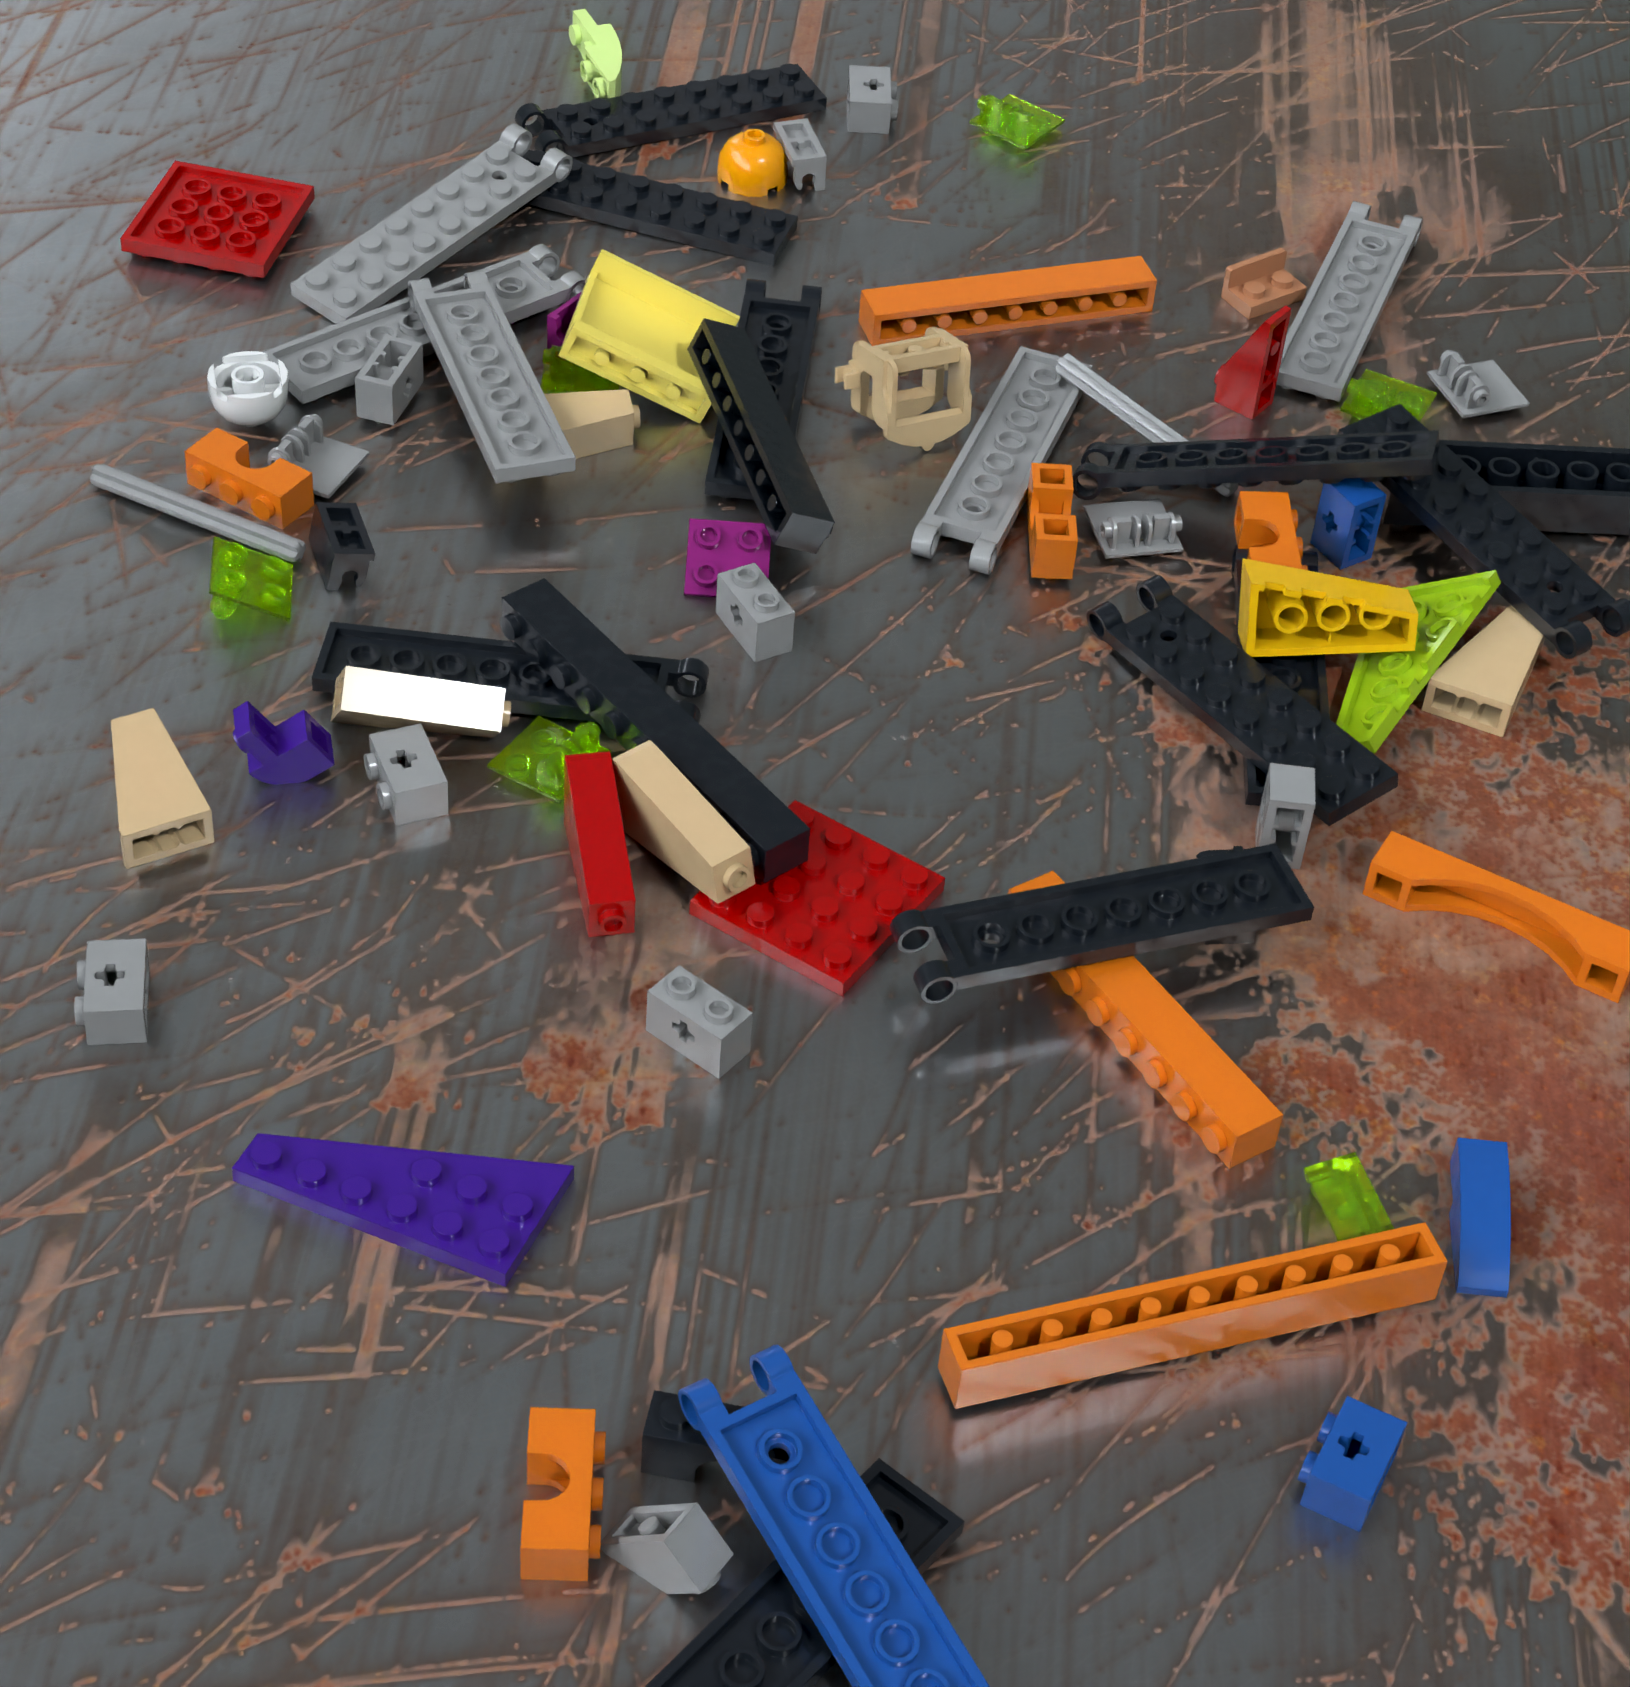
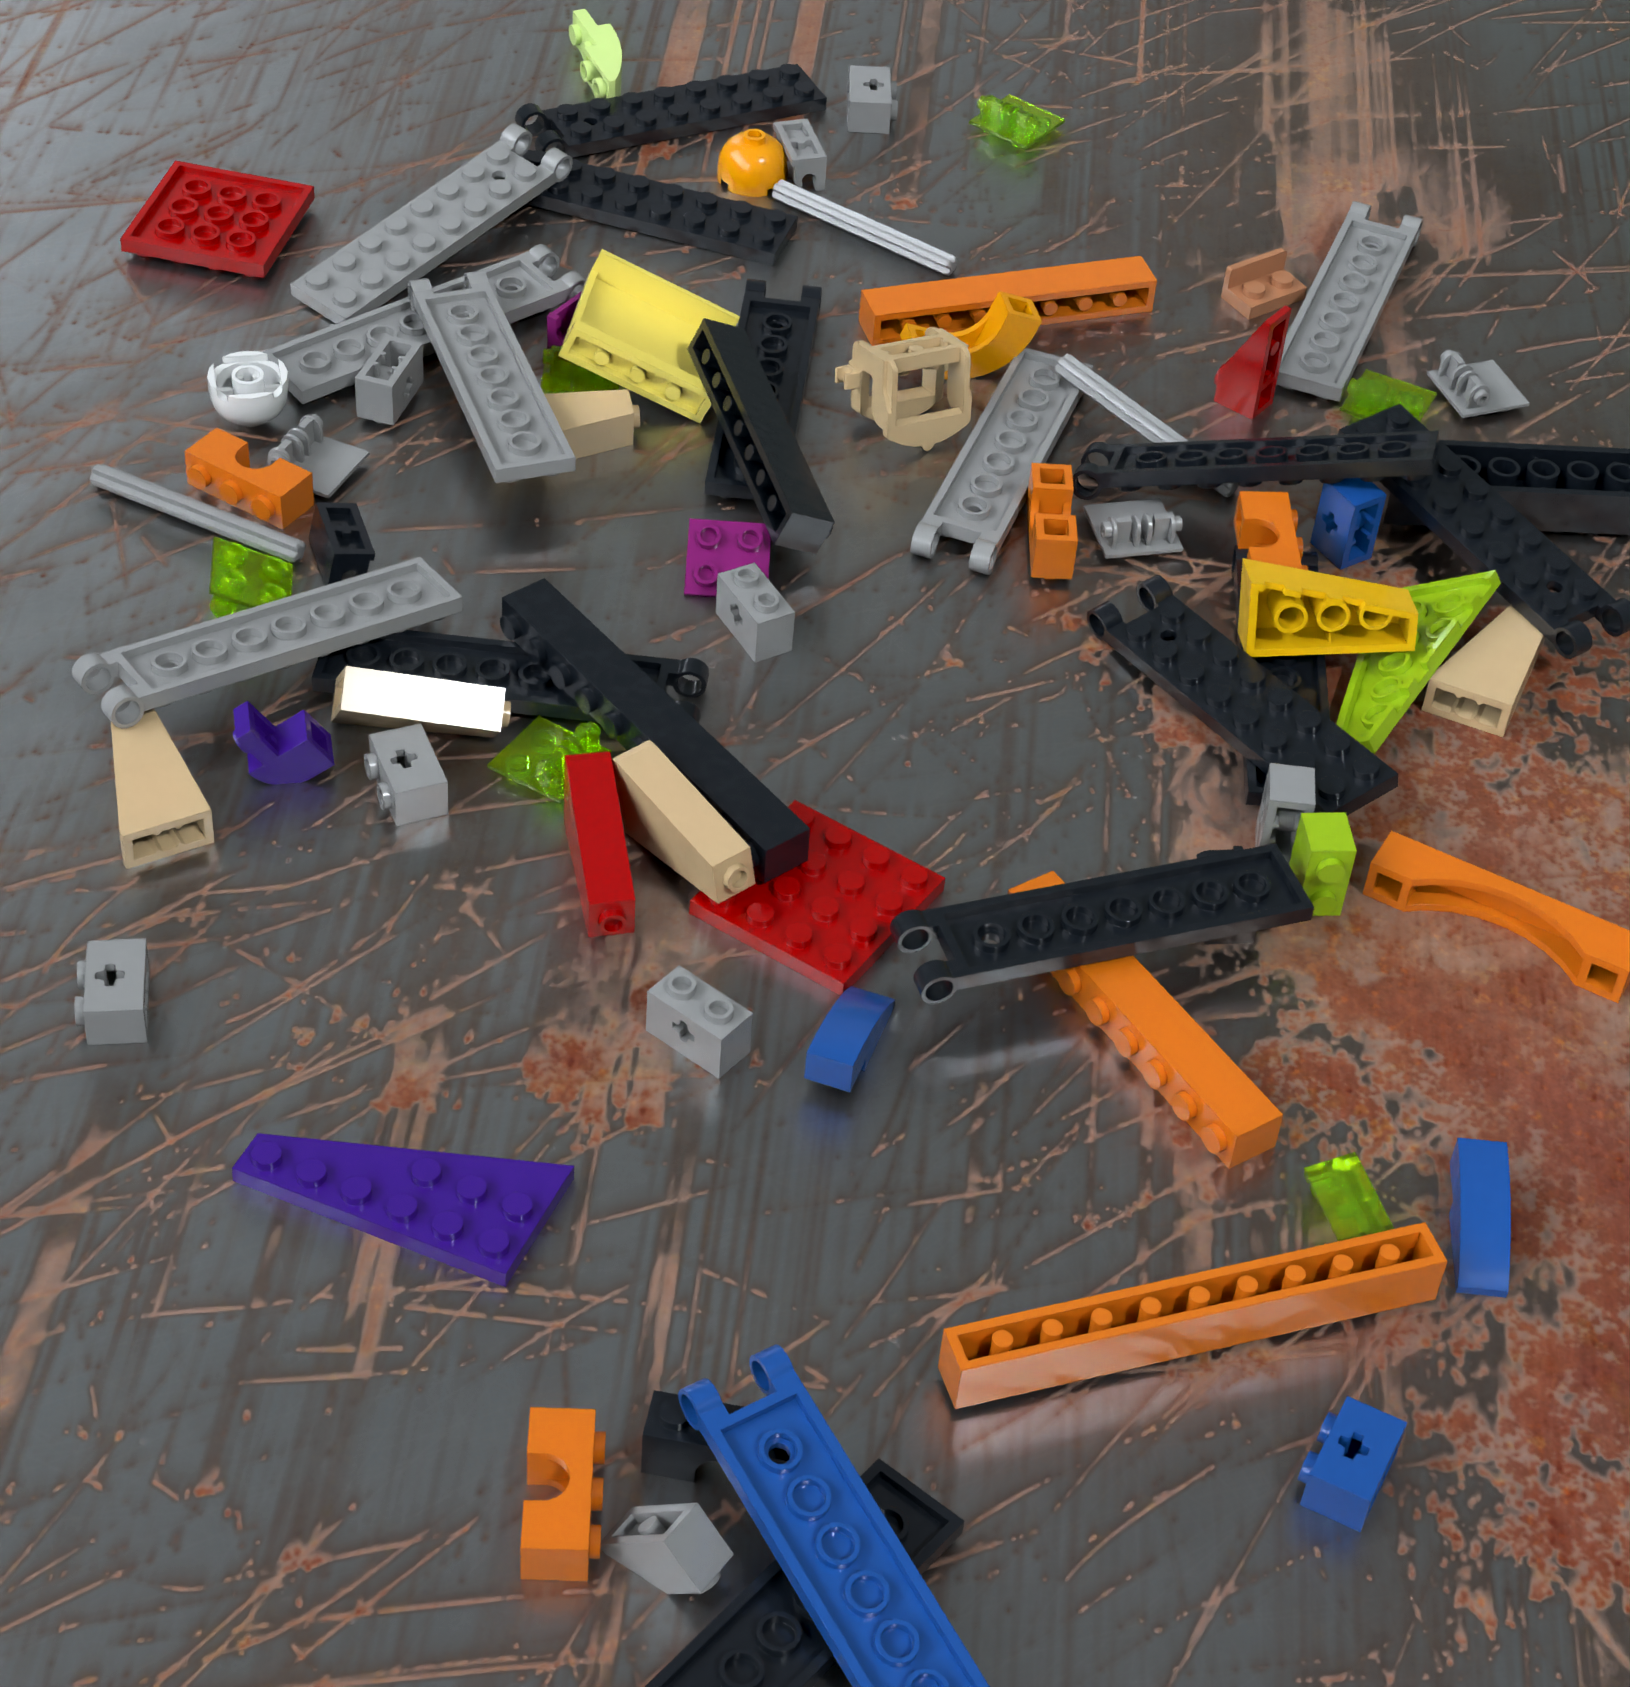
none -> light grey hinge [72,557,463,728]
none -> axle [772,180,958,276]
none -> blue slope [804,986,896,1092]
none -> light orange arch [900,291,1042,380]
none -> lime brick [1289,812,1357,916]

